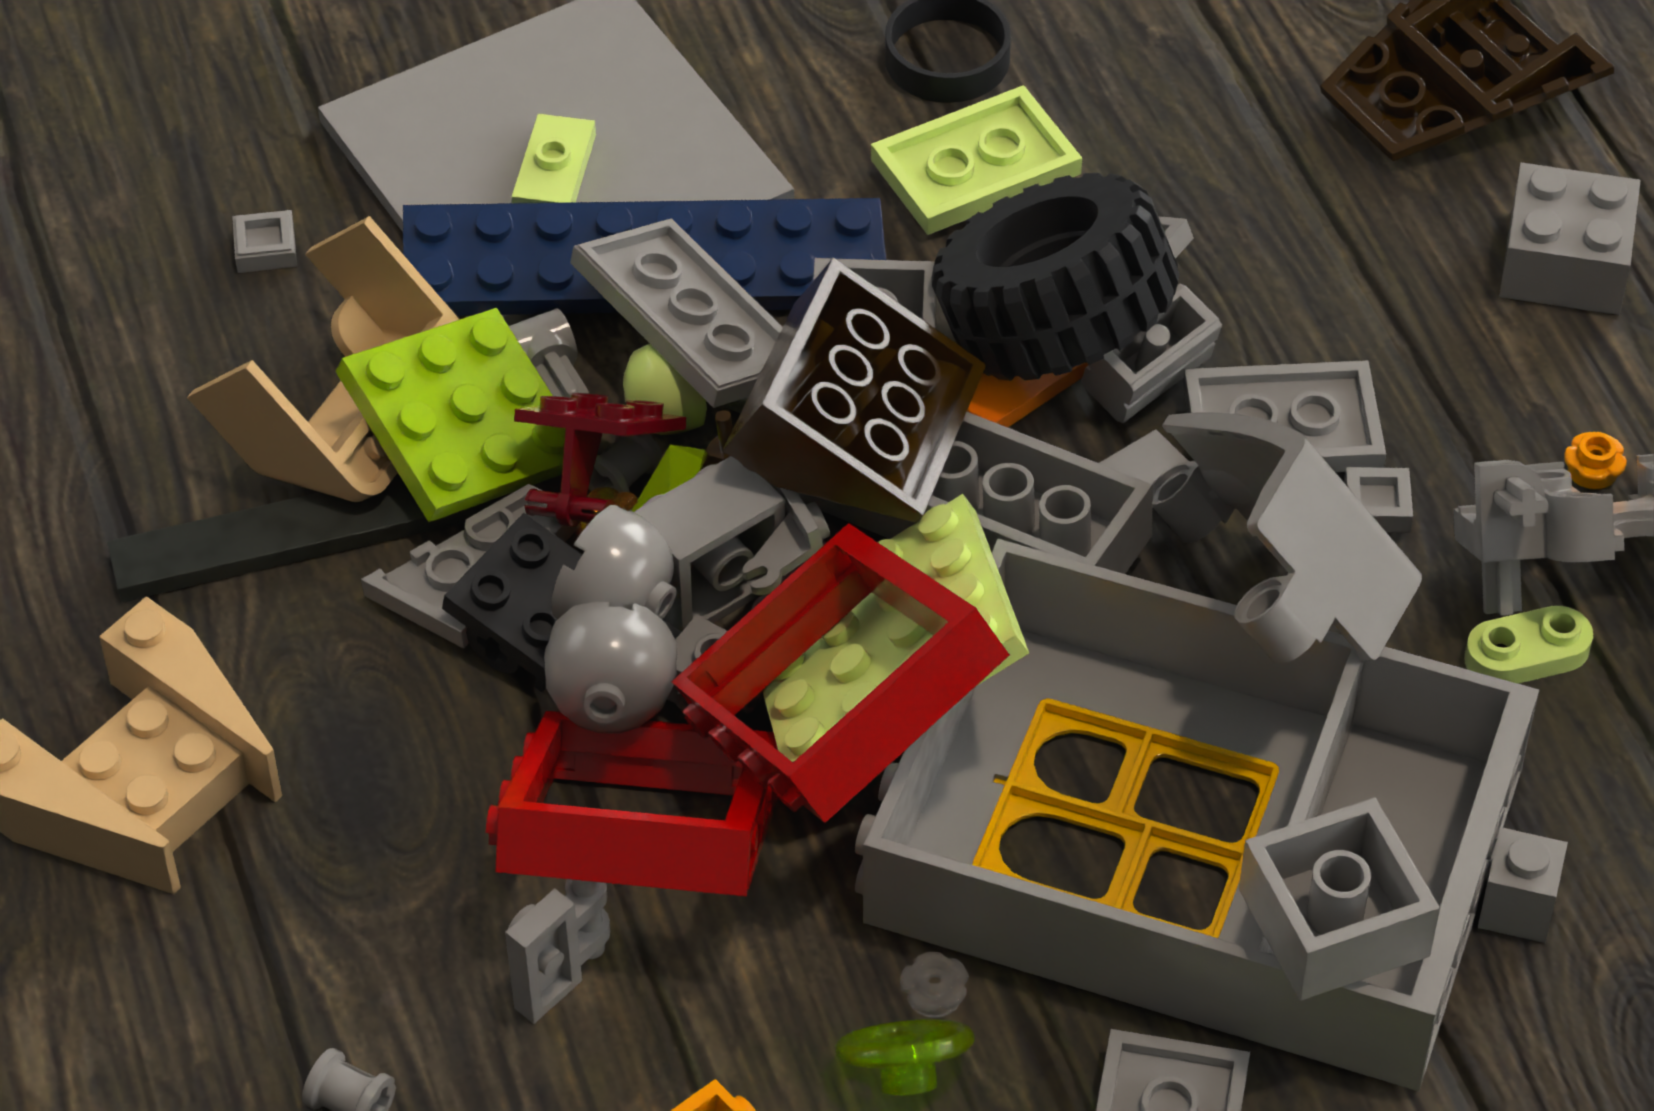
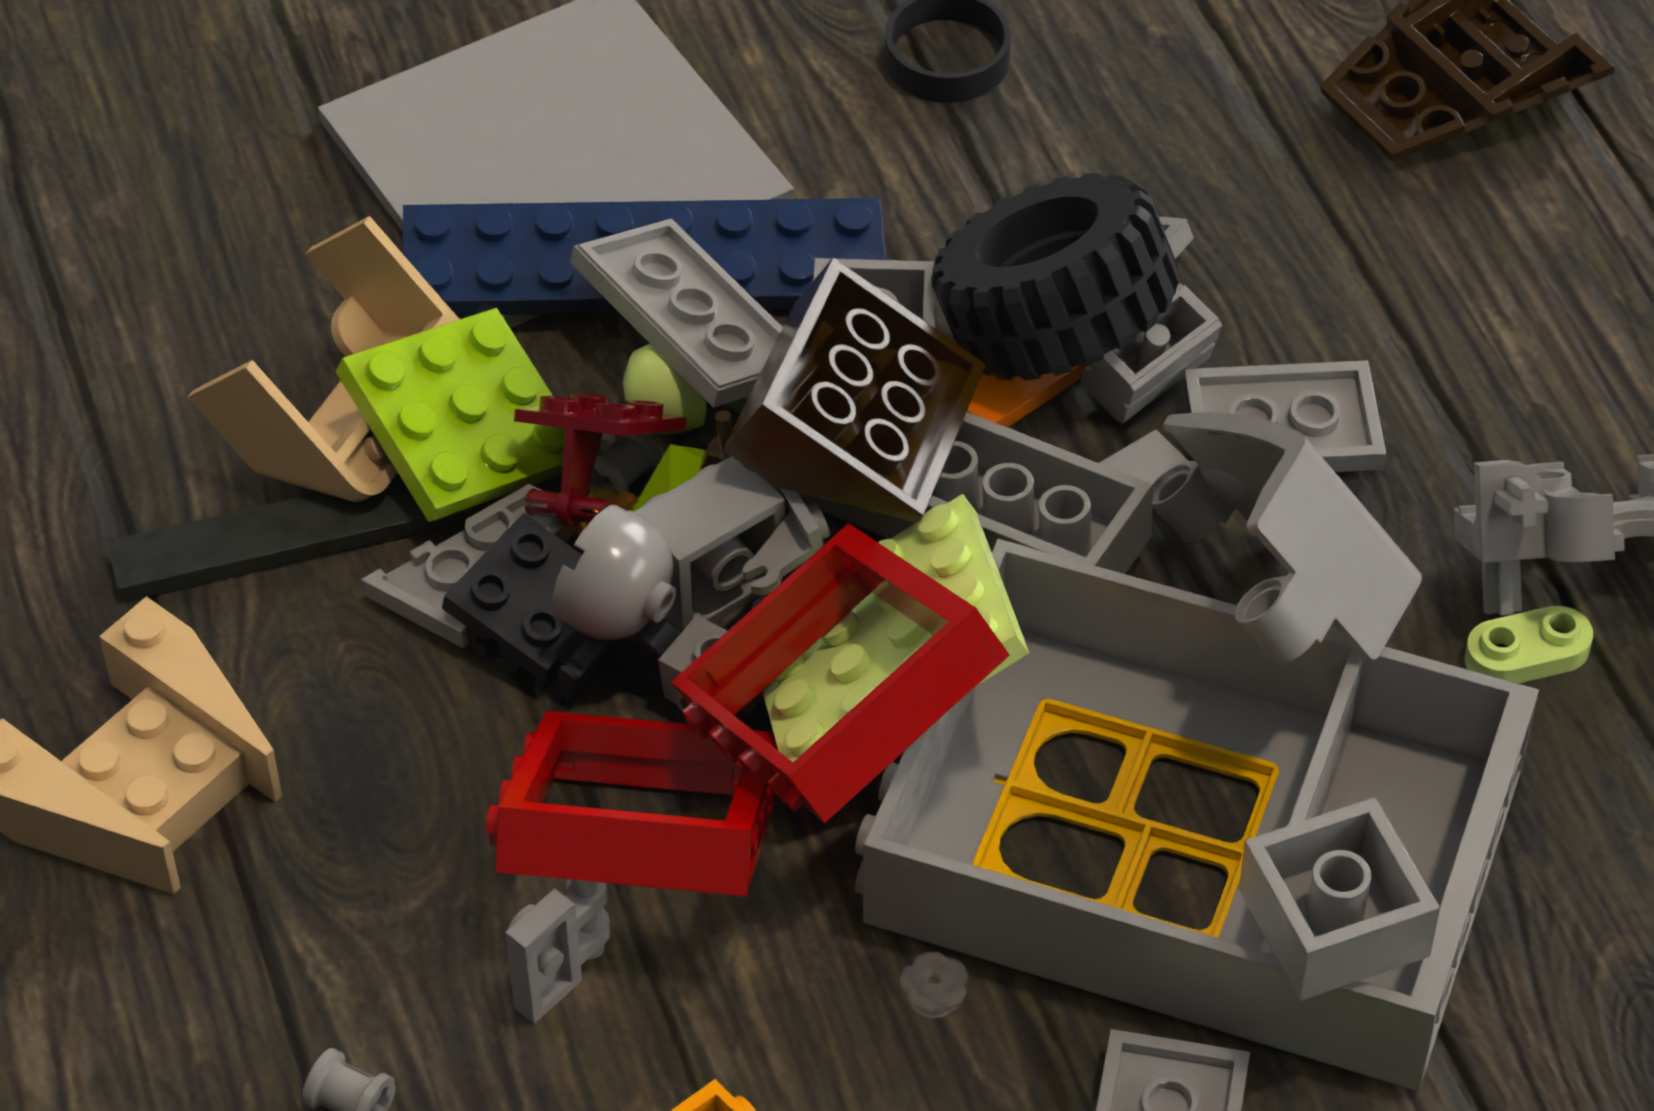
light grey tile [232,210,297,273] -> none
light grey axle [509,309,589,398] -> none
yellowish green plate [511,114,596,203] -> none
light grey cylinder [544,602,677,734] -> none
clear neon green piece [835,1019,975,1095] -> none
yellowish green plate [871,85,1082,235] -> none
light grey plate [1344,467,1413,533] -> none
light grey brick [1478,827,1568,943] -> none
light grey brick [1499,162,1640,315] -> none
light orange plate [1564,432,1627,489] -> none

